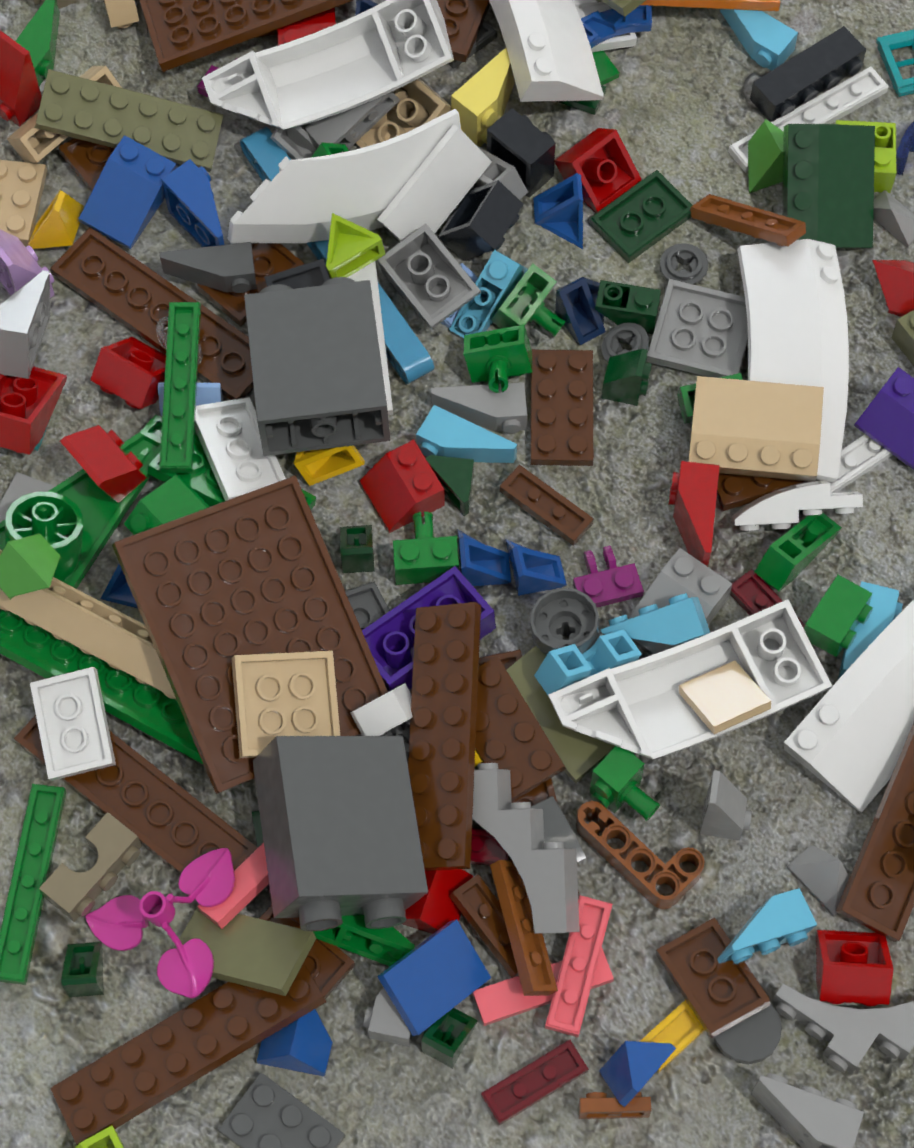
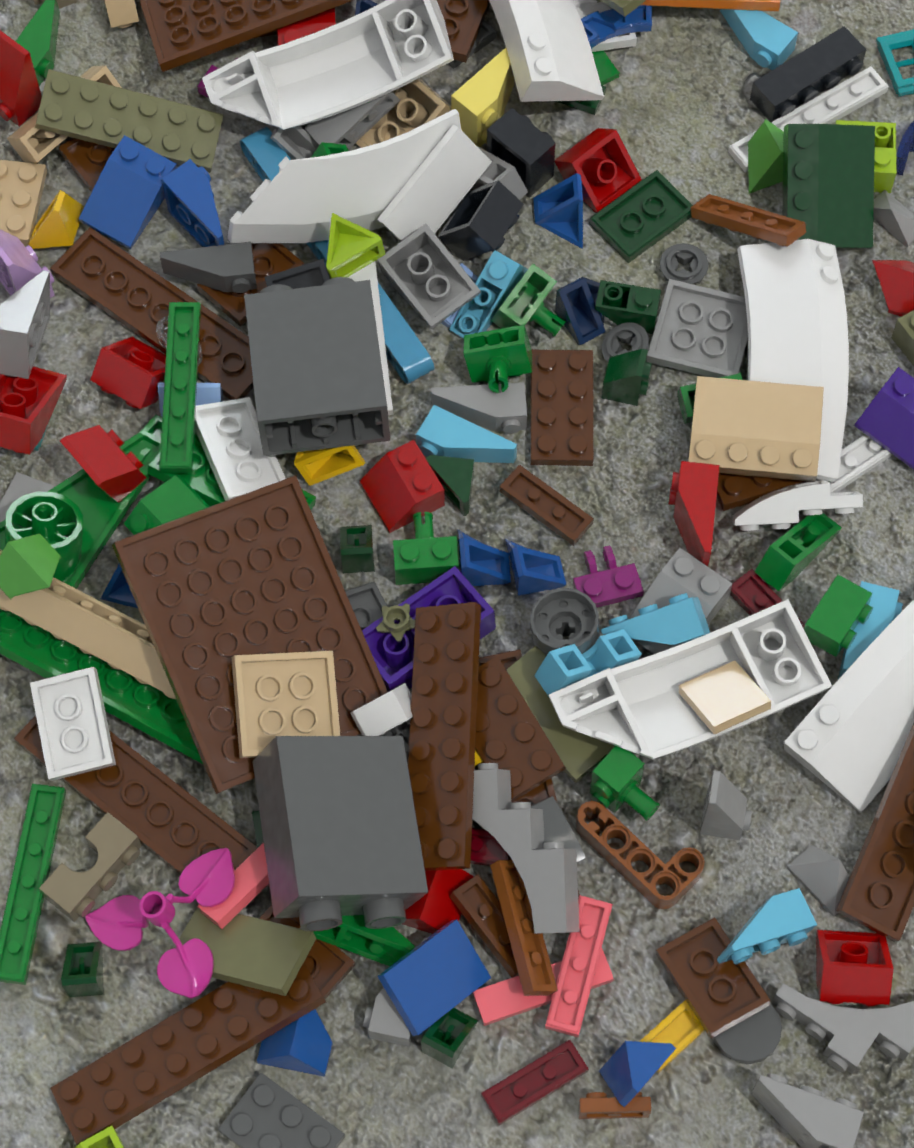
none -> olive plate [376,603,415,642]

